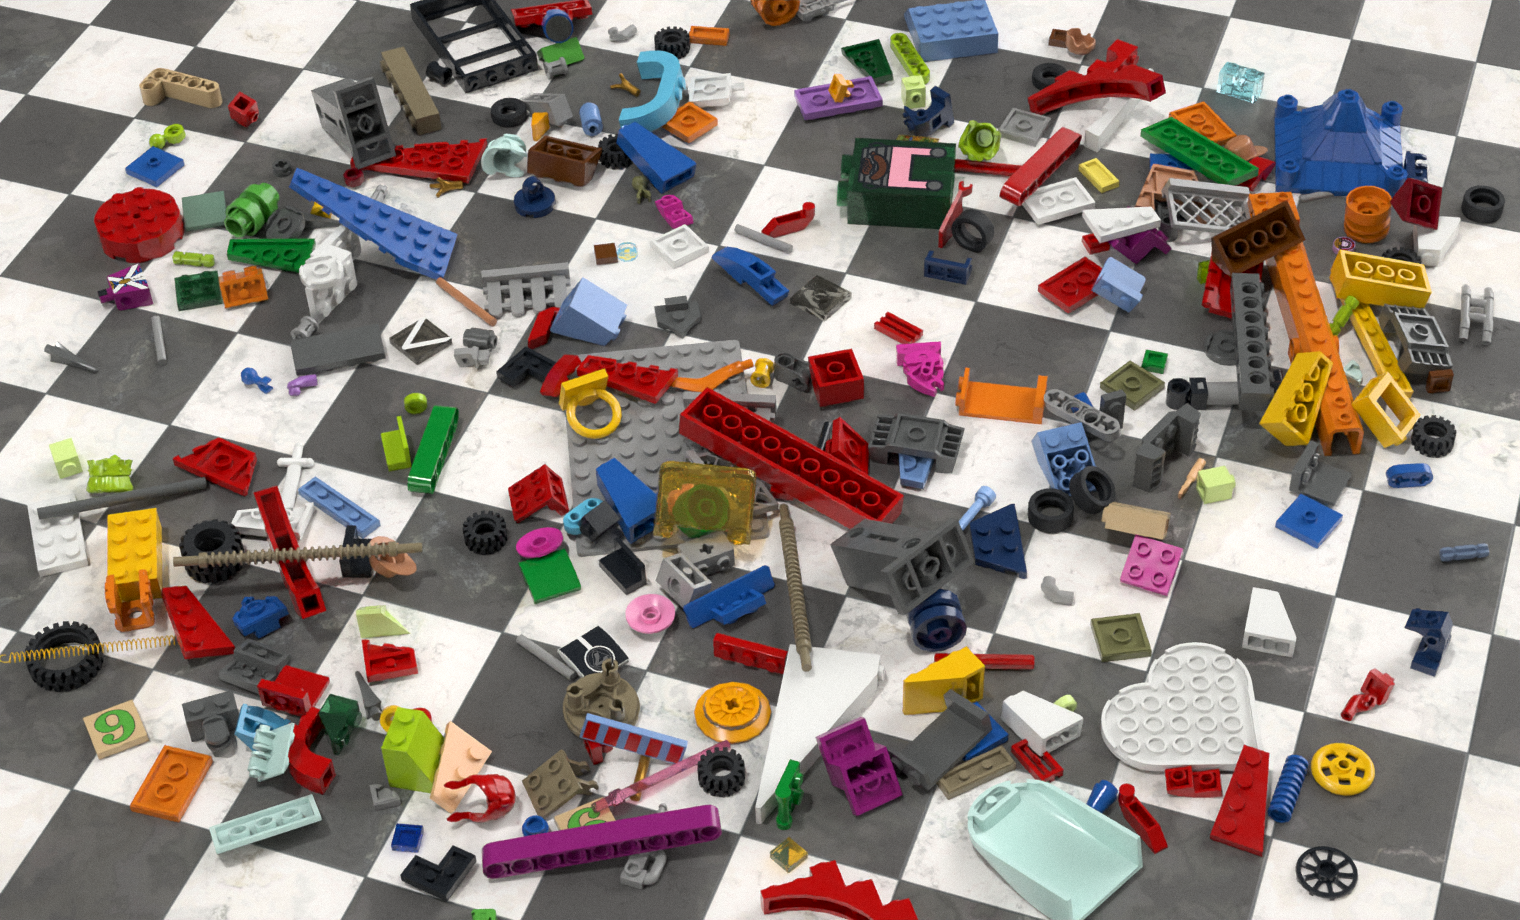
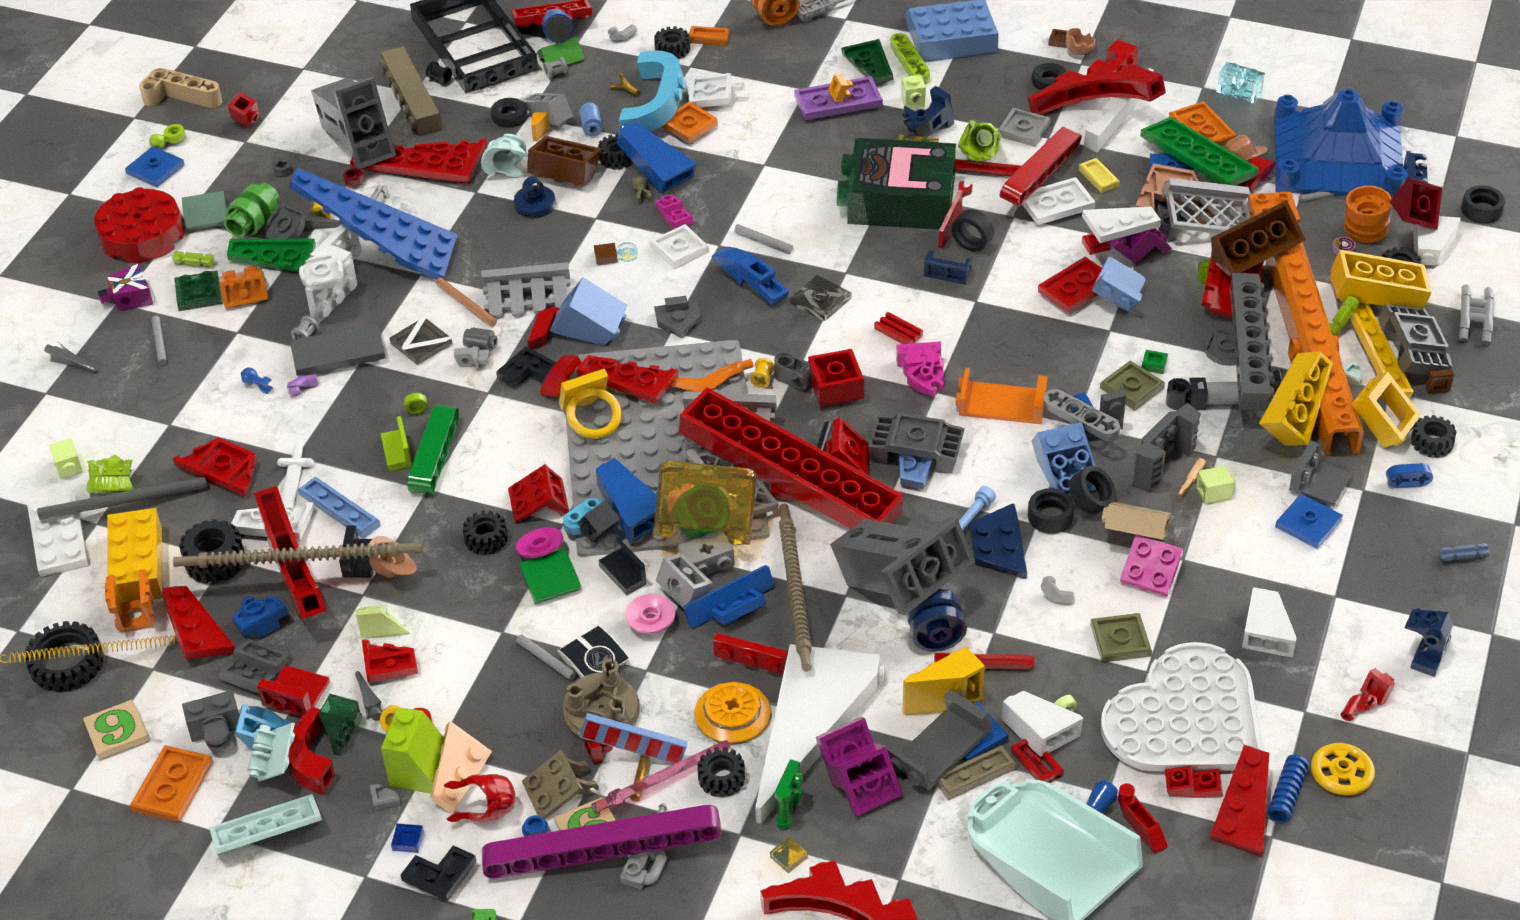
pearl gold bar [429,177,463,197] -> none
red piece [761,202,815,238] -> none
black wheel [1295,846,1358,901] -> none

